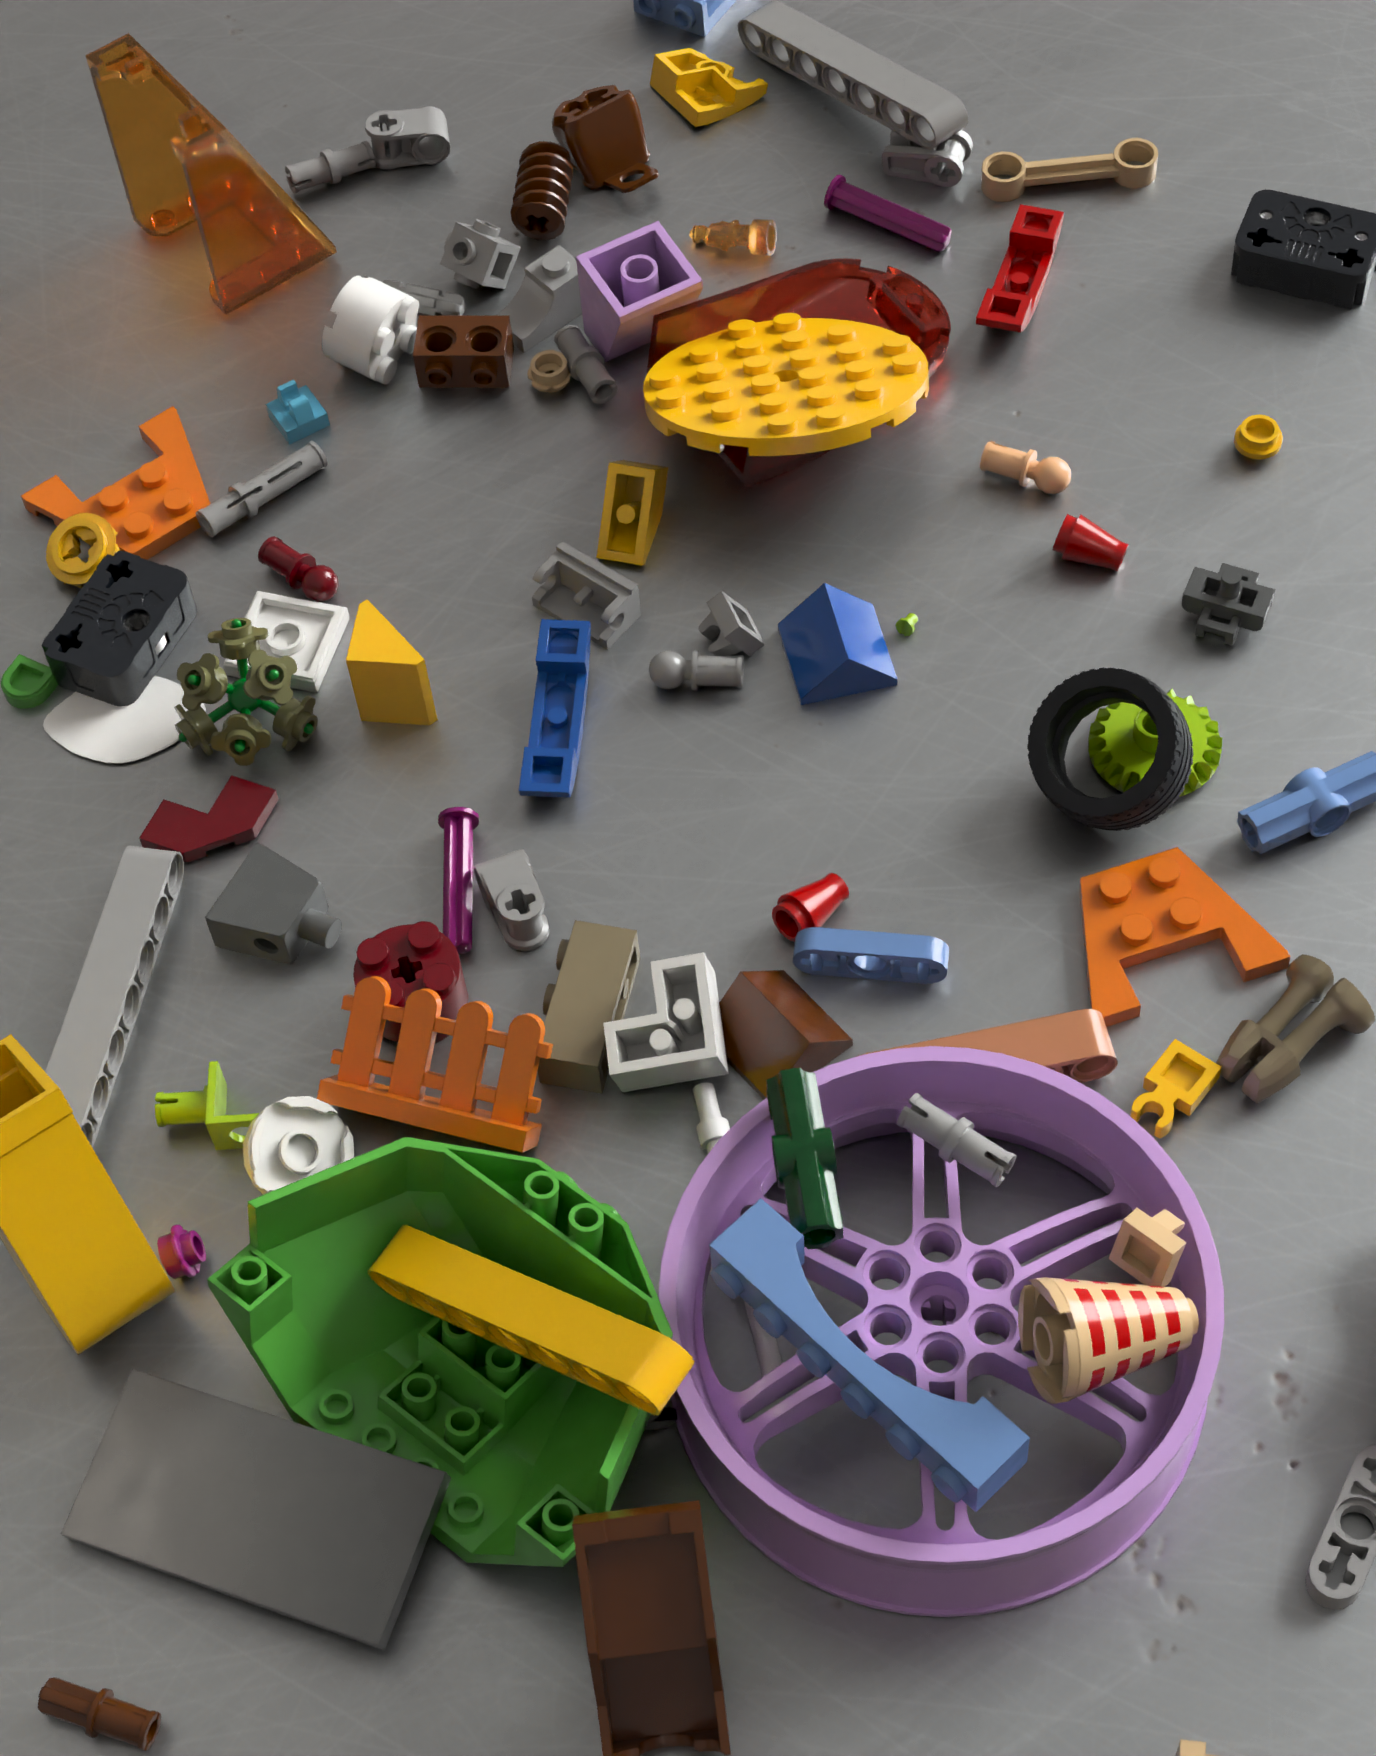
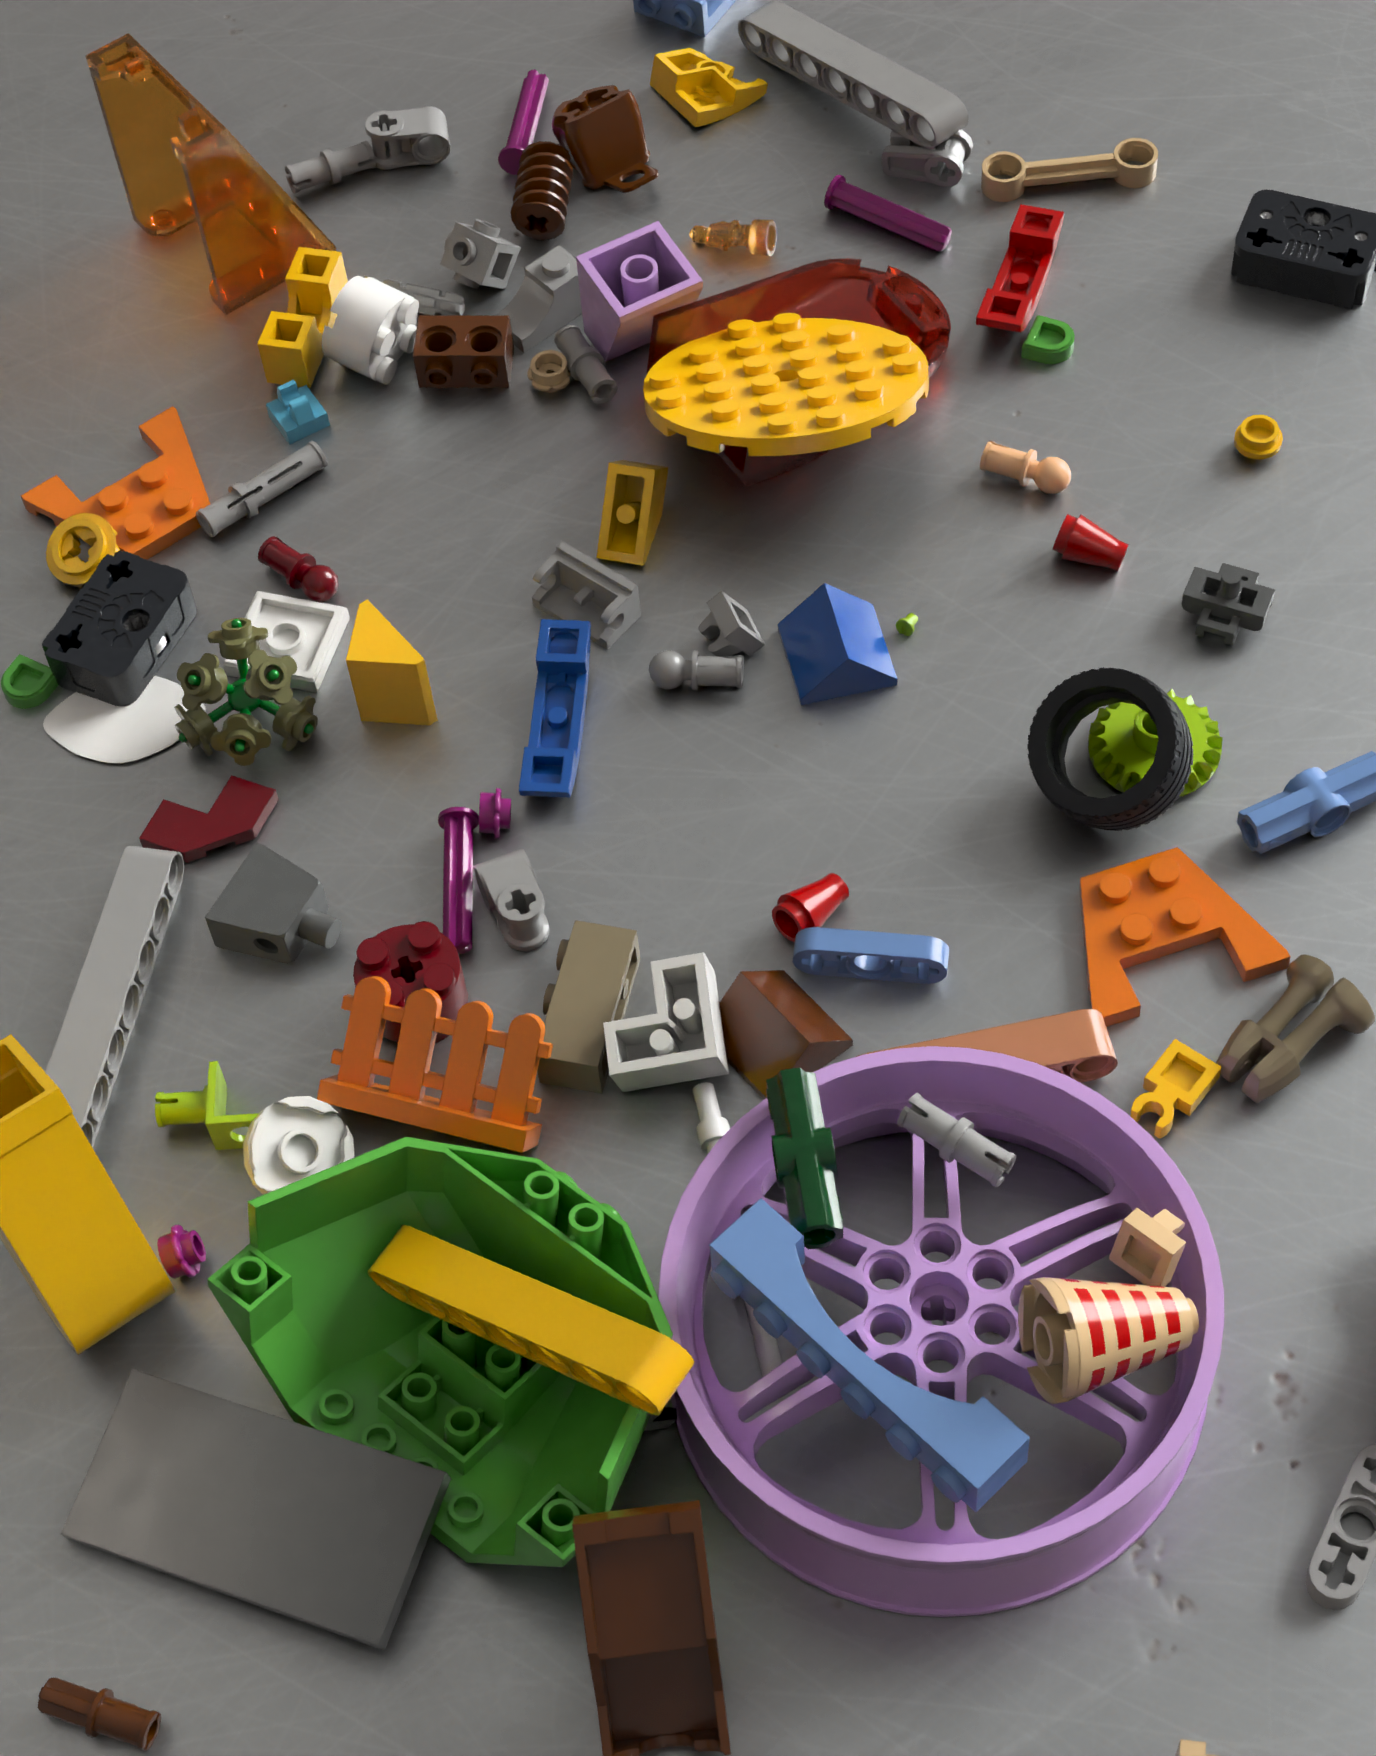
none -> yellow arch [257,247,348,388]
none -> magenta plate [479,788,511,839]
none -> magenta axle [498,70,549,175]
none -> bright green tile [1021,315,1075,364]

